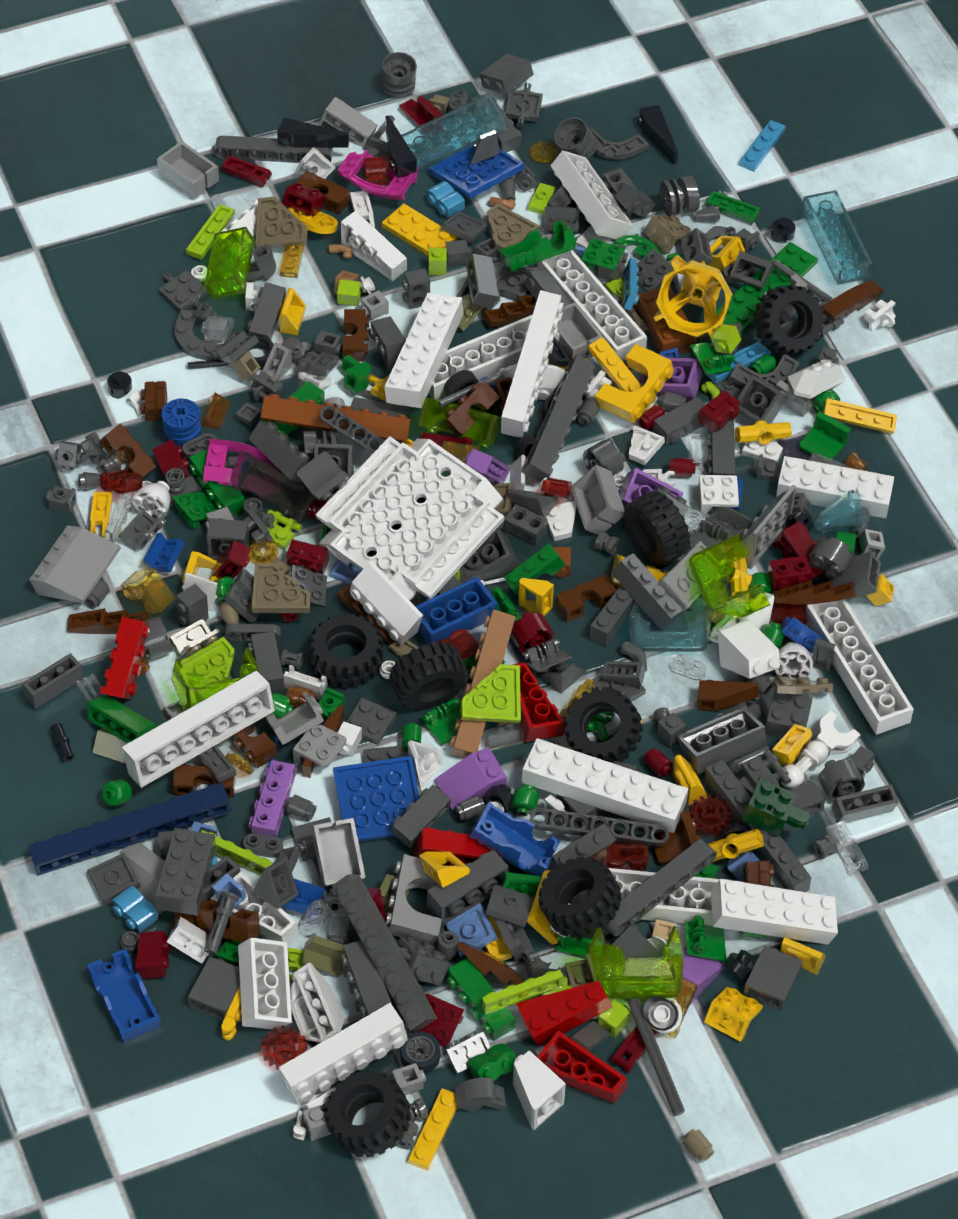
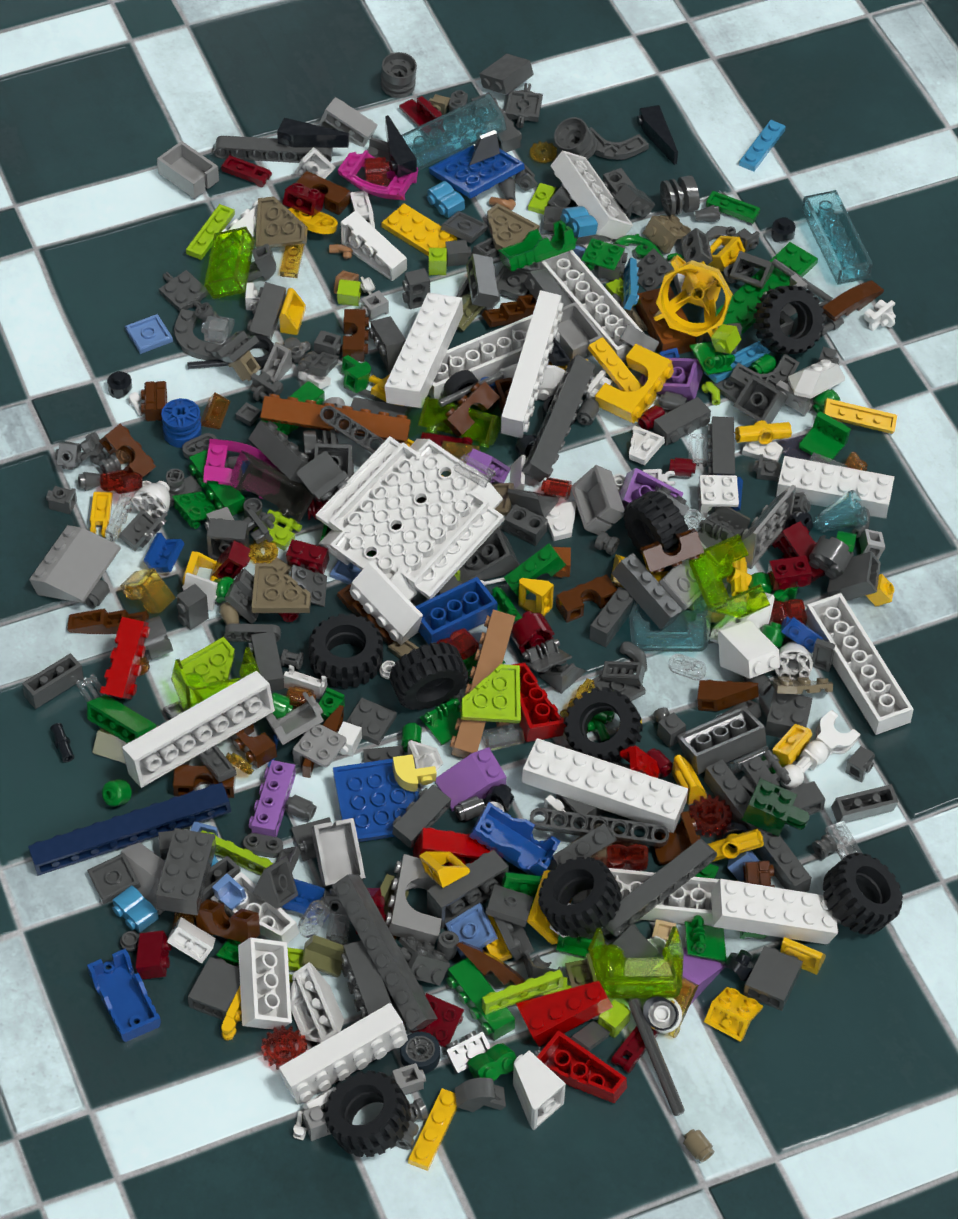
dark red brick [152,439,190,477] -> none
bracket [169,619,220,658] -> none
white plate [191,266,209,282] -> none
dark grey pin [204,891,239,955] -> none
dark grey bar [363,115,395,151] -> none
green head [512,784,540,816] -> none
dark grey brick [583,438,626,476] -> none
dark red brick [698,390,740,432] -> none
reddish brown slope [775,580,856,605] -> none
dark grey brick [818,757,865,802] -> none
none -> medium blue tile [125,314,173,354]
none -> light yellow brick [392,754,437,792]
none -> clear tile [453,454,496,488]
none -> dark azure brick [560,206,598,238]
none -> tile [619,324,659,352]
none -> red bracket [620,746,659,778]
none -> arch [640,528,704,573]
none -> black tyre [823,853,903,934]

